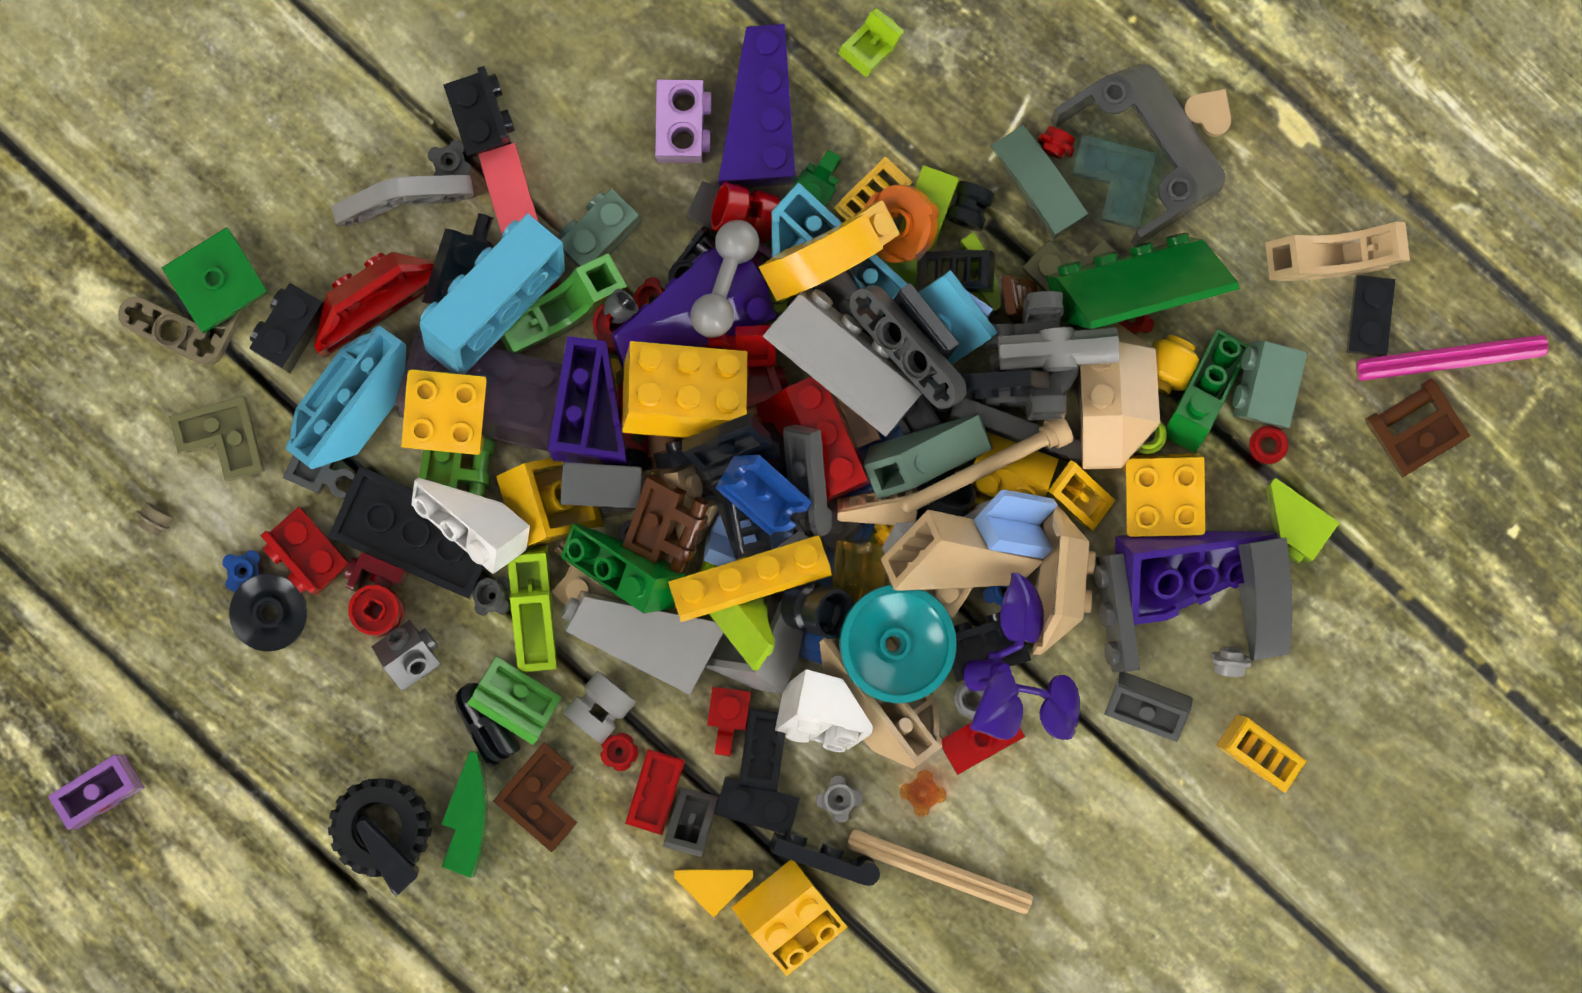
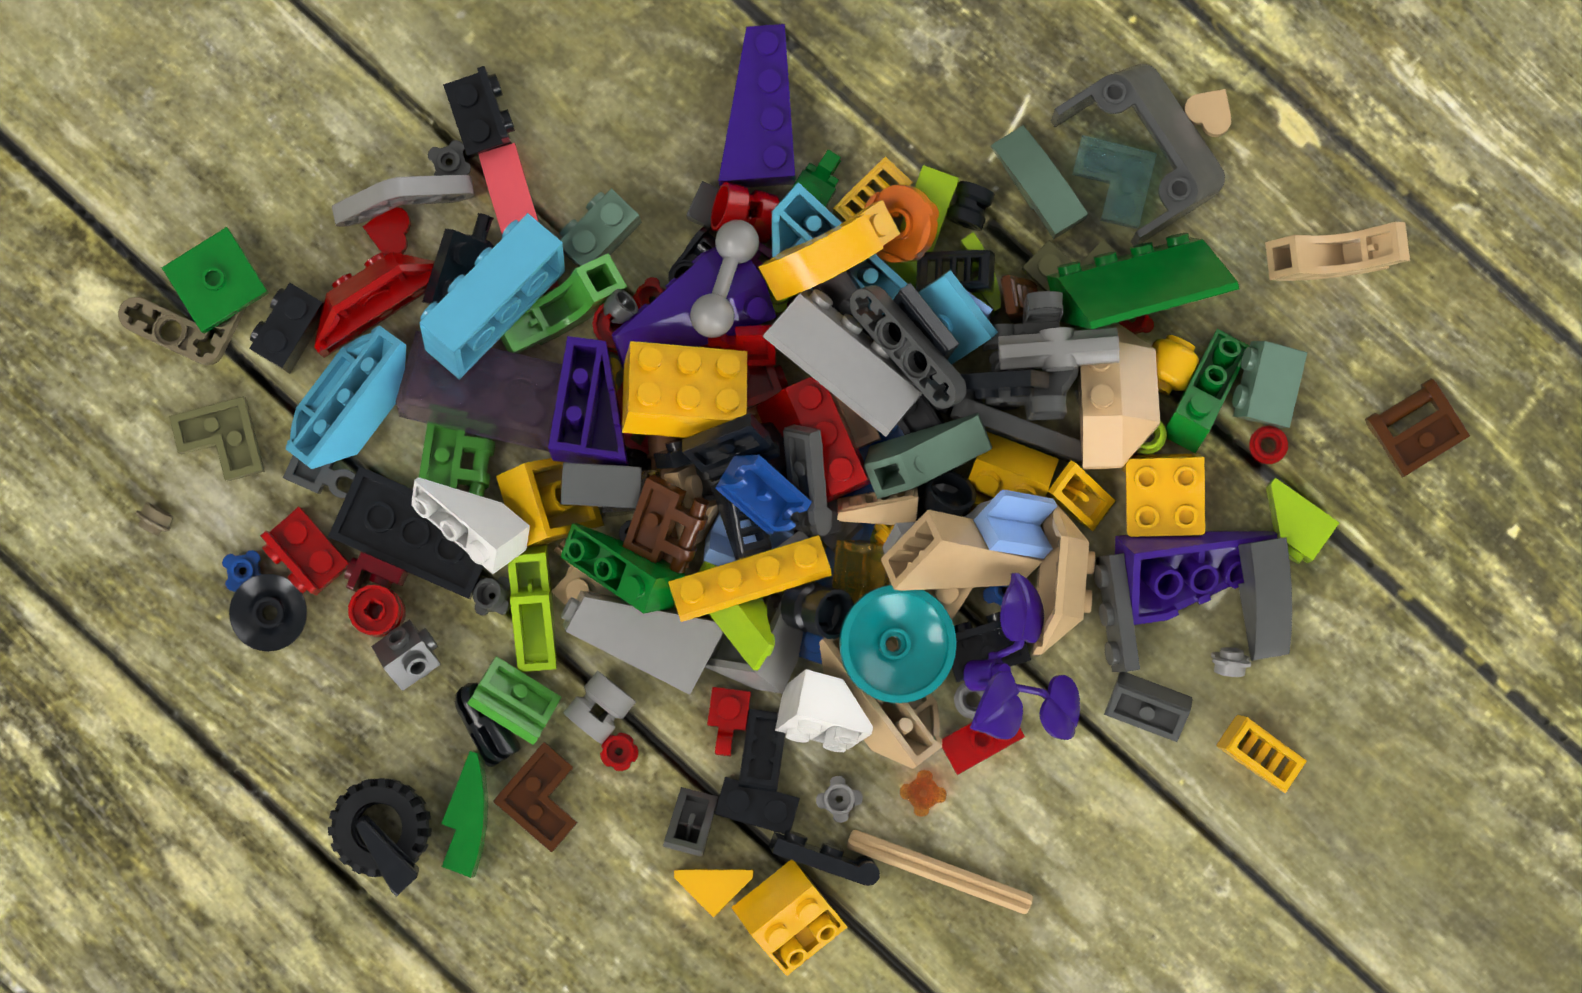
medium lavender brick [48,754,145,830] -> none
yellow bracket [401,369,487,455] -> none
red plate [625,749,685,835] -> none
lavender brick [655,80,711,163] -> none
lime bracket [838,8,904,78] -> none
tan piece [900,418,1073,514] -> none
red plate [1038,126,1076,159] -> none
black plate [1346,275,1396,357] -> none
dark pink axle [1356,335,1548,381] -> none
none -> red tile [362,207,411,256]

